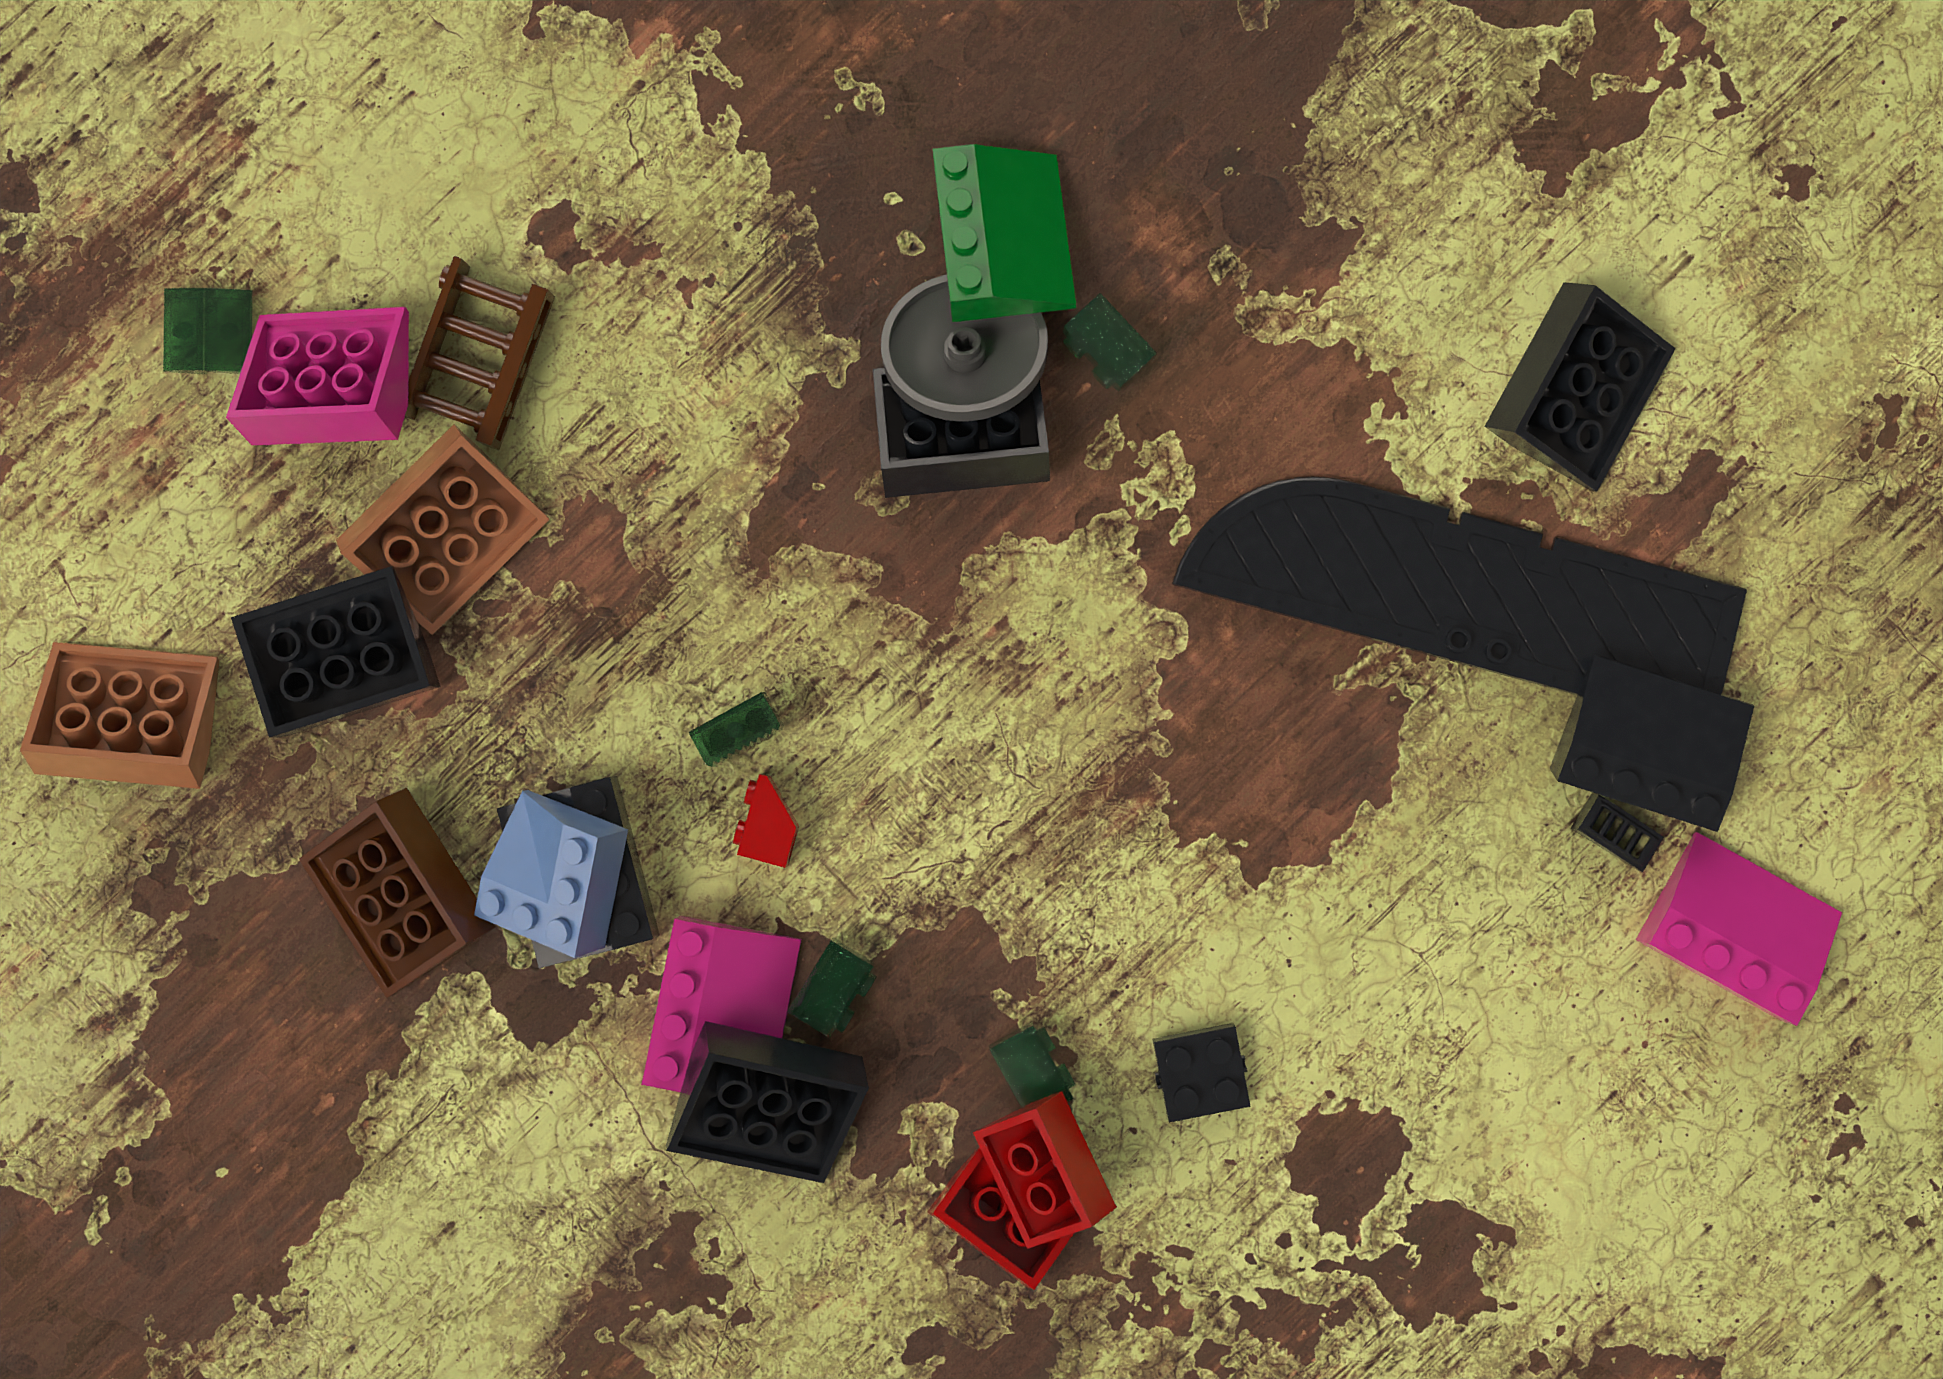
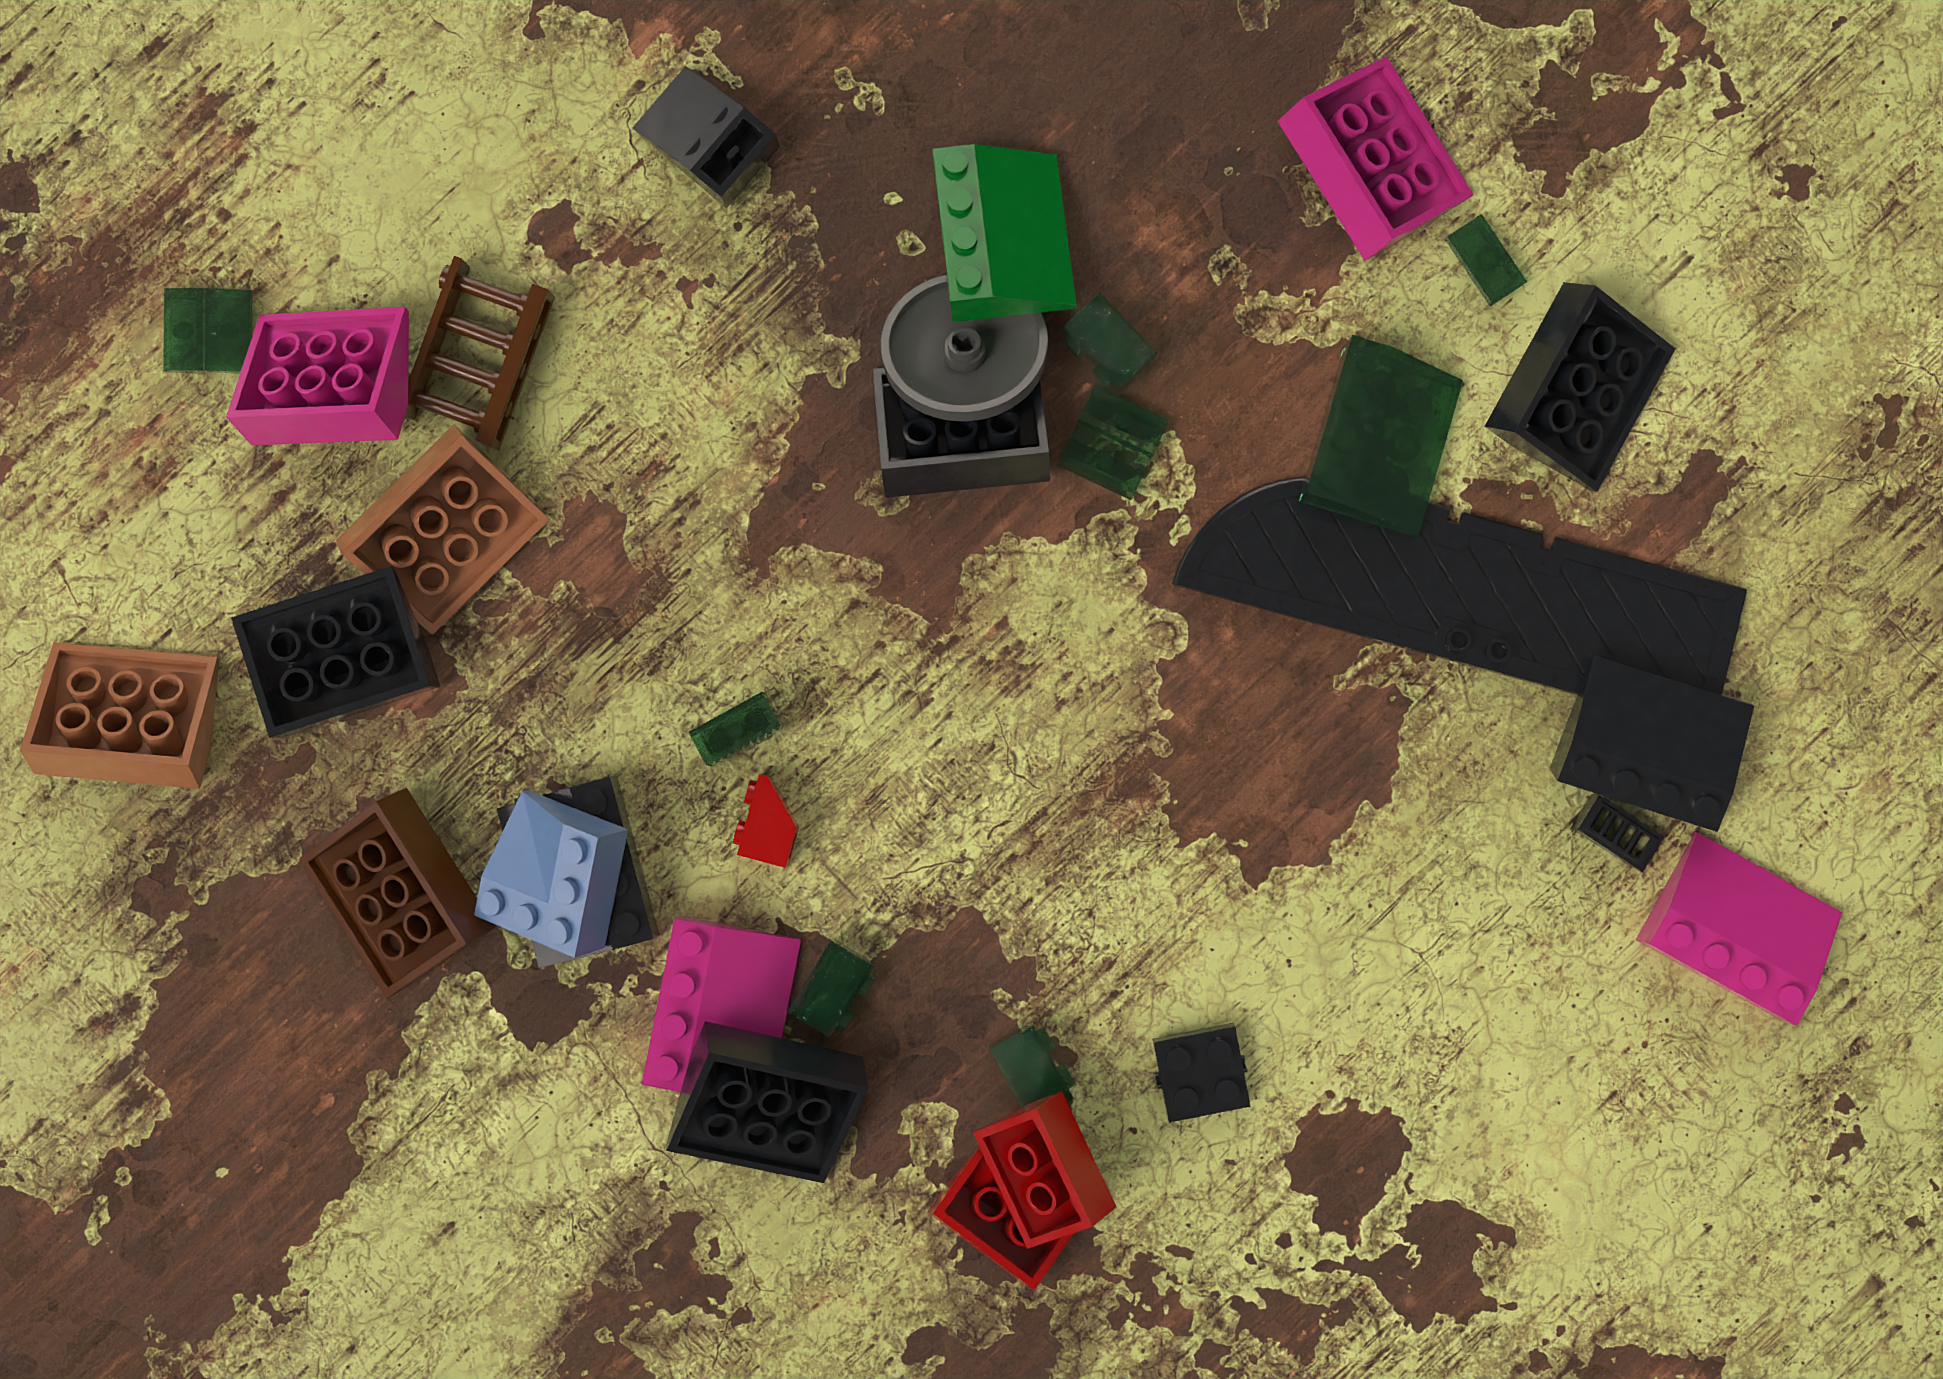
none -> black slope [632,66,780,209]
none -> clear green slope [1057,385,1169,500]
none -> dark pink slope [1277,56,1474,261]
none -> clear green slope [1299,335,1463,537]
none -> clear green plate [1445,214,1527,307]

